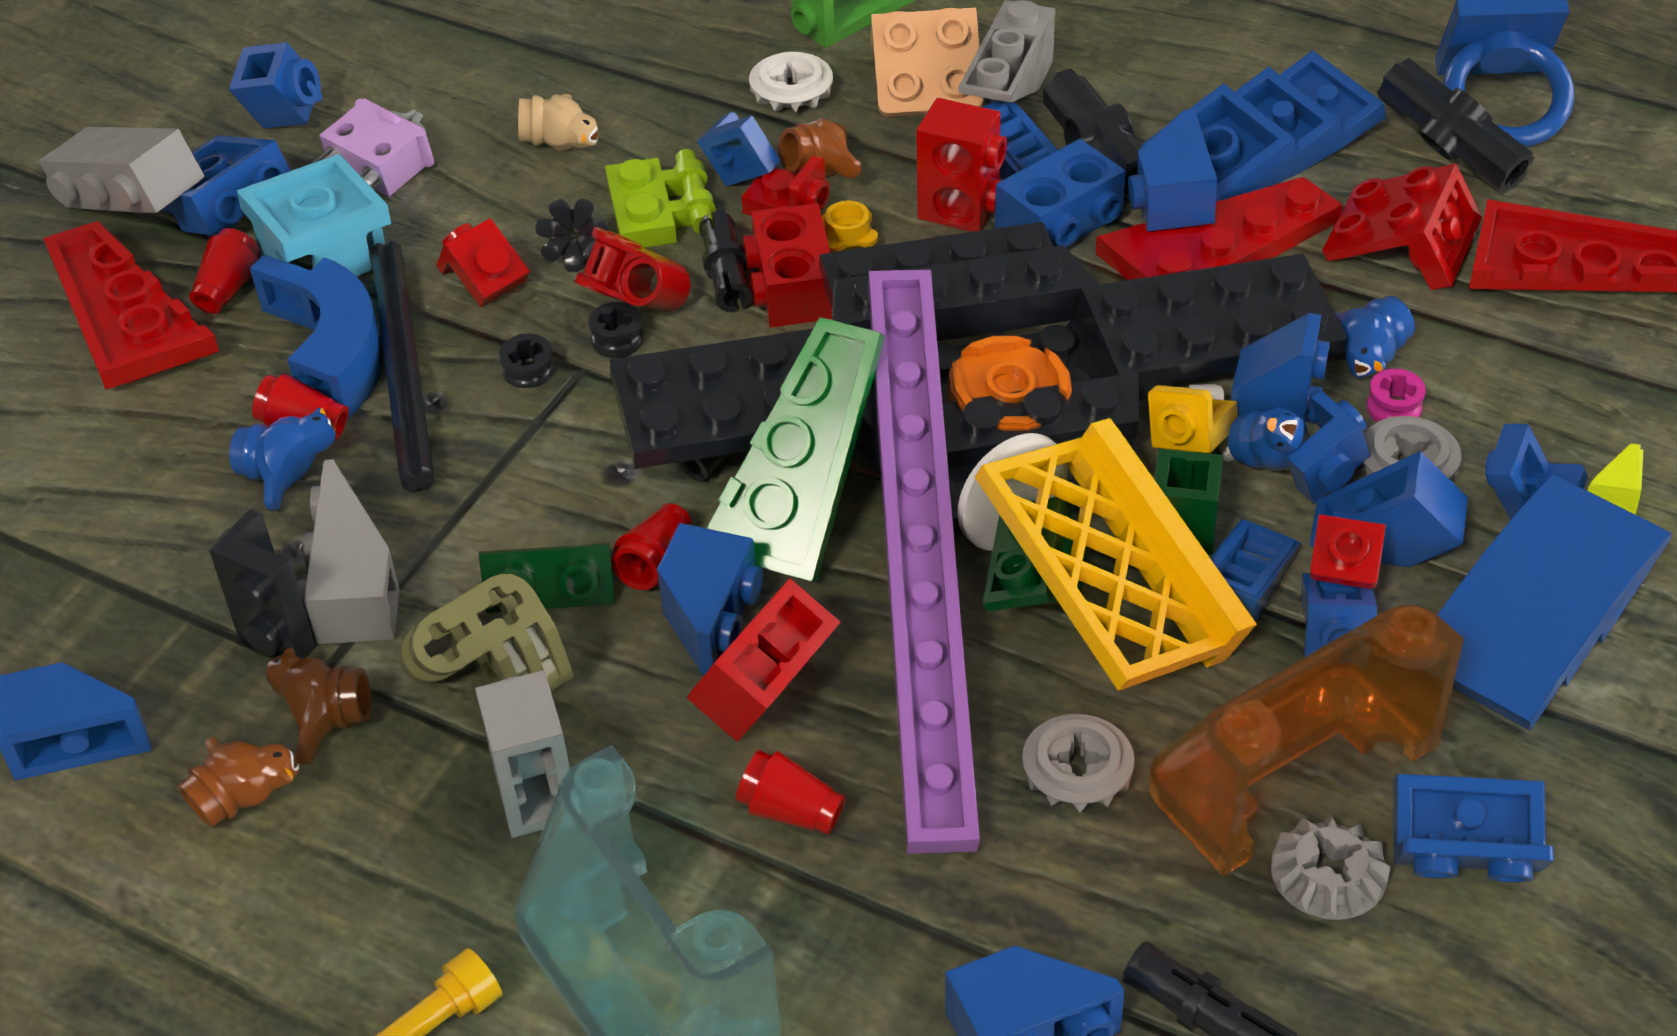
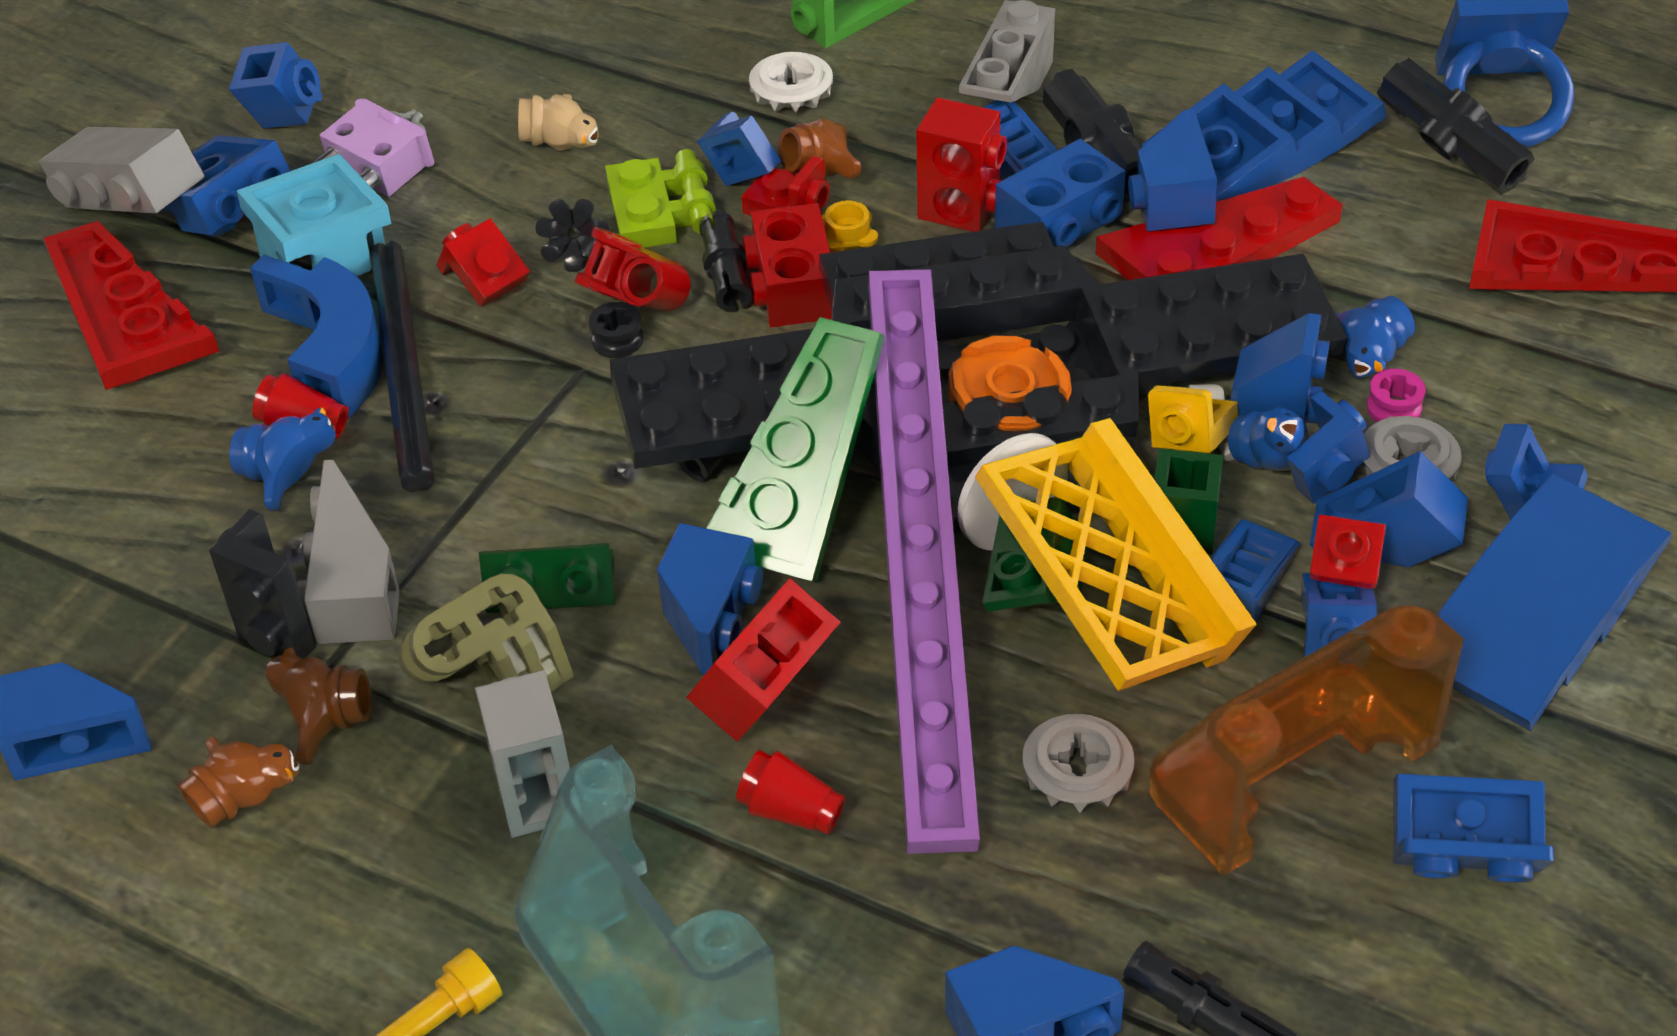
red cone [189,228,261,314] -> none
black bush [499,333,555,389] -> none
red cone [612,503,692,590] -> none
light nougat bracket [870,8,984,117] -> none
light grey gear [1271,814,1390,920] -> none
red bracket [1322,163,1482,290] -> none
neon yellow slope [1587,444,1643,515] -> none

